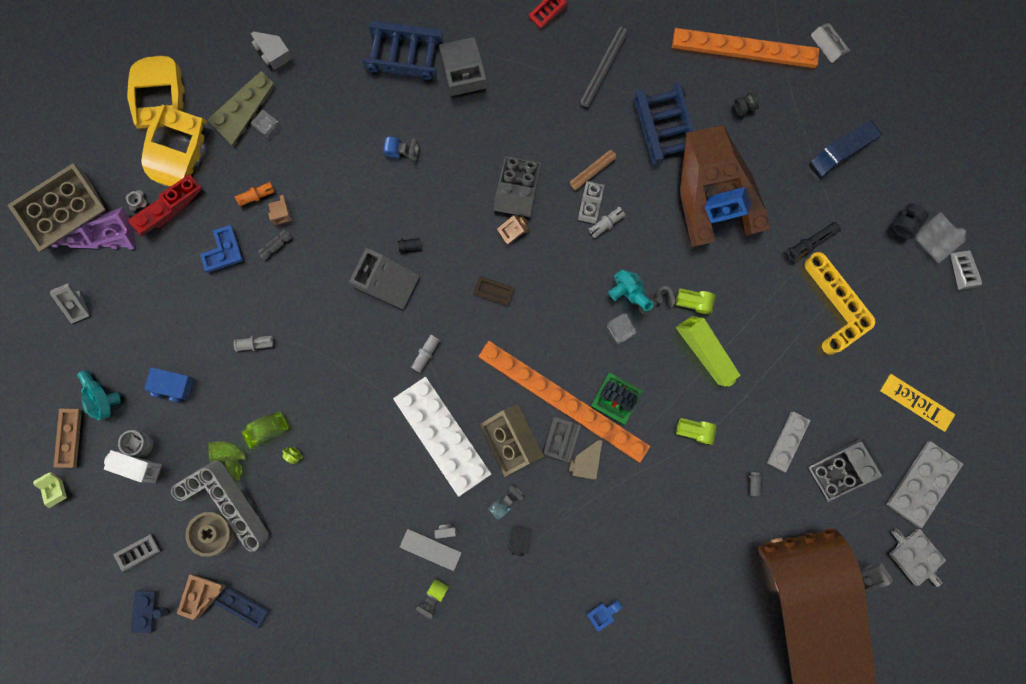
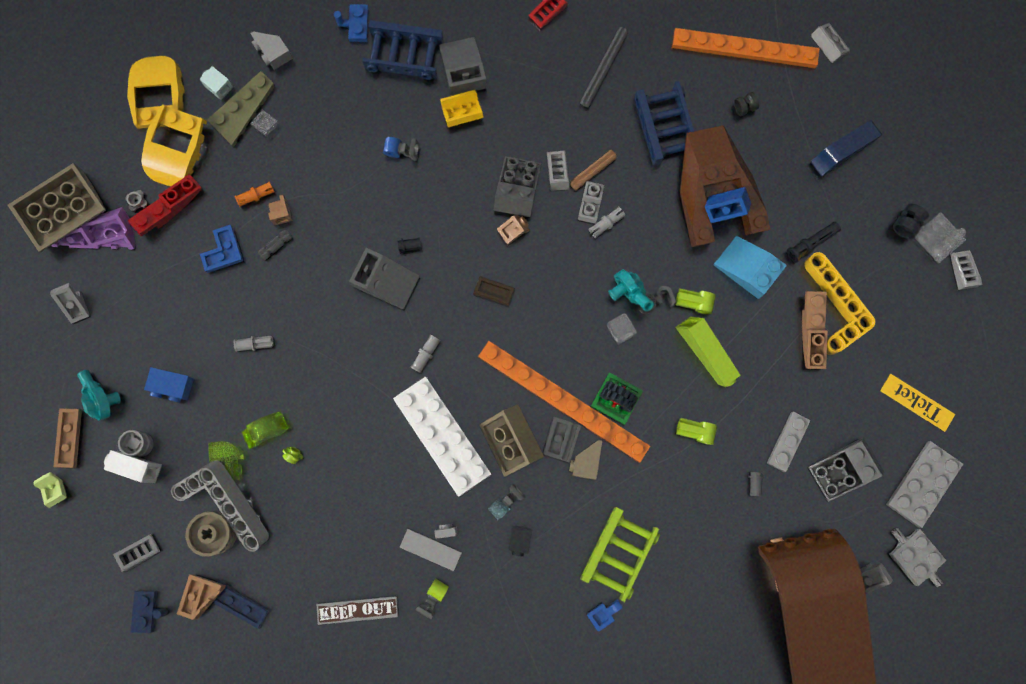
none -> light aqua brick [200,66,233,100]
none -> tile [317,596,398,625]
none -> blue plate [334,4,369,42]
none -> yellow bracket [440,90,484,127]
none -> light grey slope [547,150,569,191]
none -> lime fence [580,507,660,602]
none -> dark azure slope [714,236,787,299]
none -> medium nougat slope [802,291,828,369]

